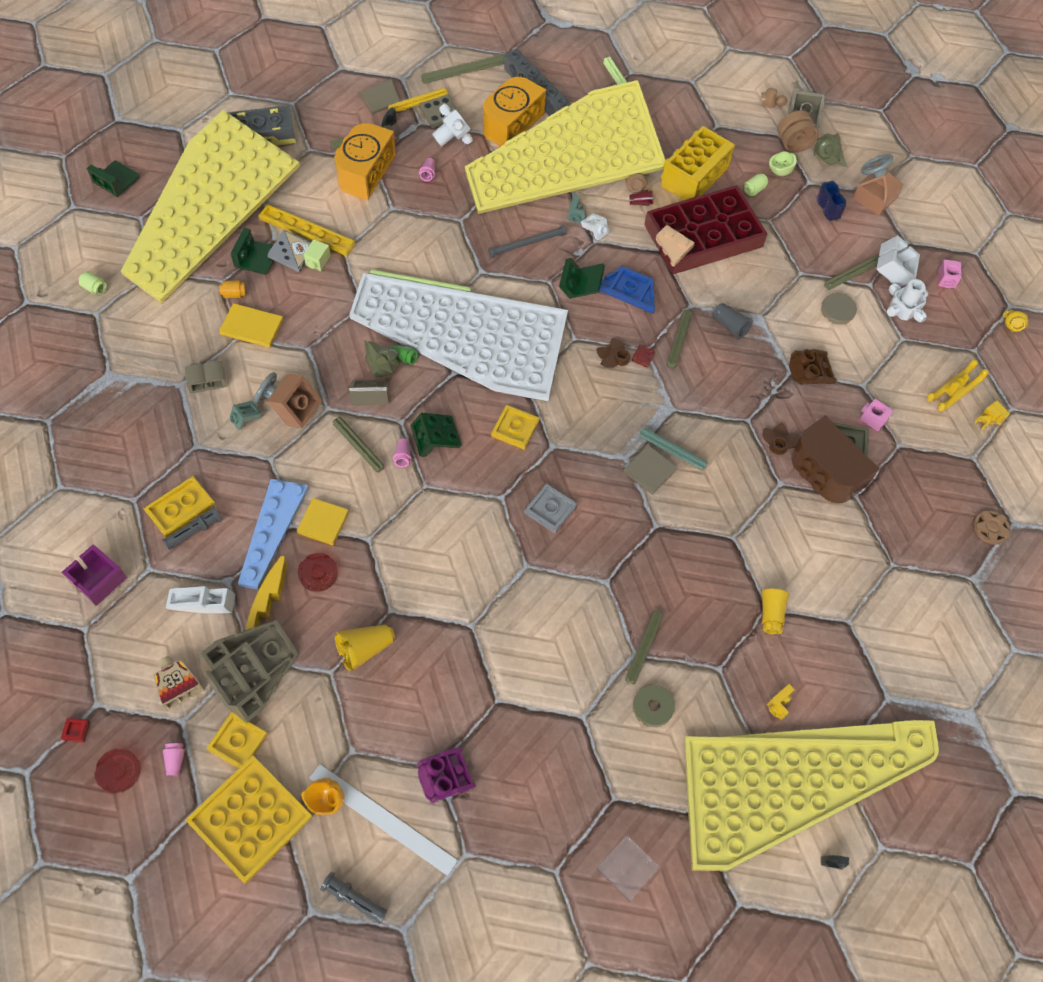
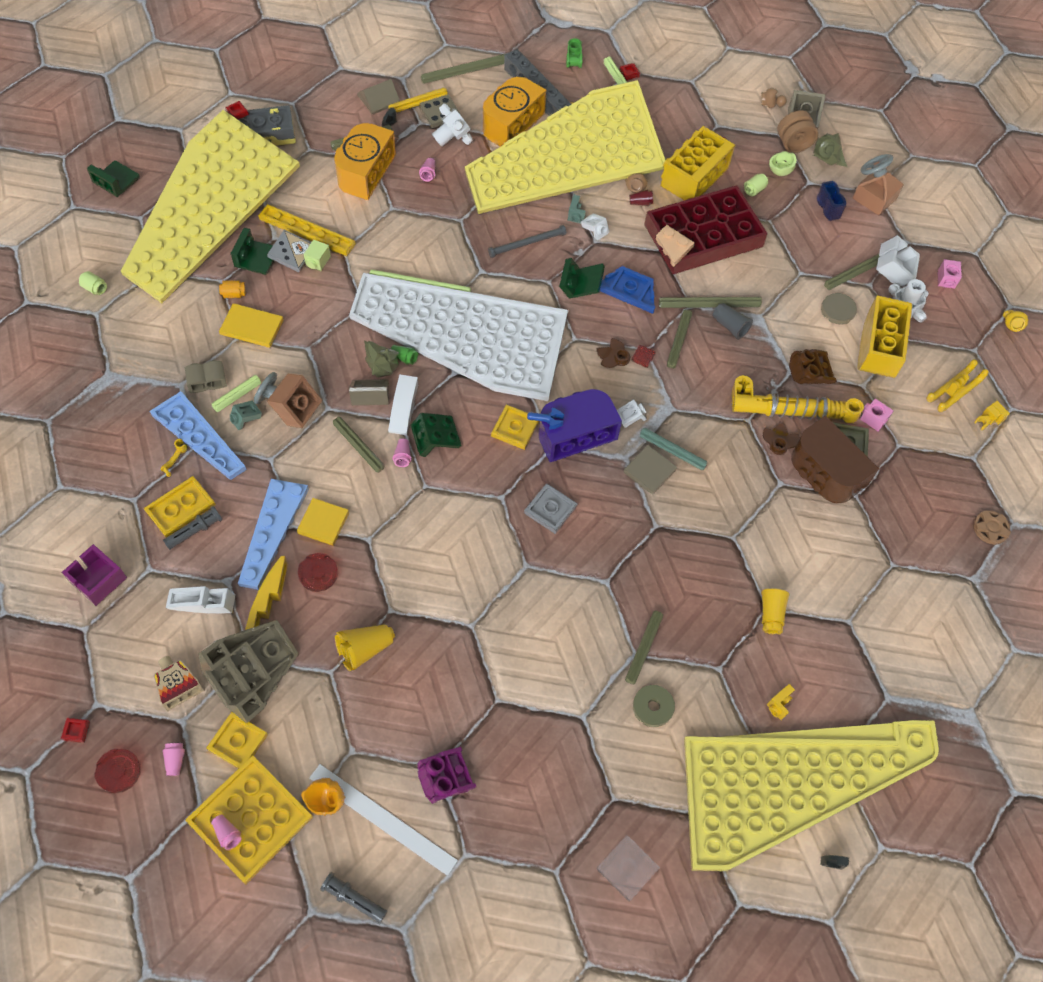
none -> light blue wing [150,391,247,480]
none -> yellow piece [161,439,187,477]
none -> yellowish green axle [211,375,261,412]
none -> bright pink cone [212,815,242,850]
none -> red tile [225,101,249,120]
none -> white slope [388,374,418,436]
none -> blue bar [527,408,564,429]
none -> dark purple brick [538,389,622,463]
none -> bright green piece [566,38,582,68]
none -> white bracket [617,400,646,428]
none -> red tile [619,63,640,81]
none -> olive axle [659,297,762,308]
none -> yellow piece [731,375,864,423]
none -> yellow brick [857,295,912,378]

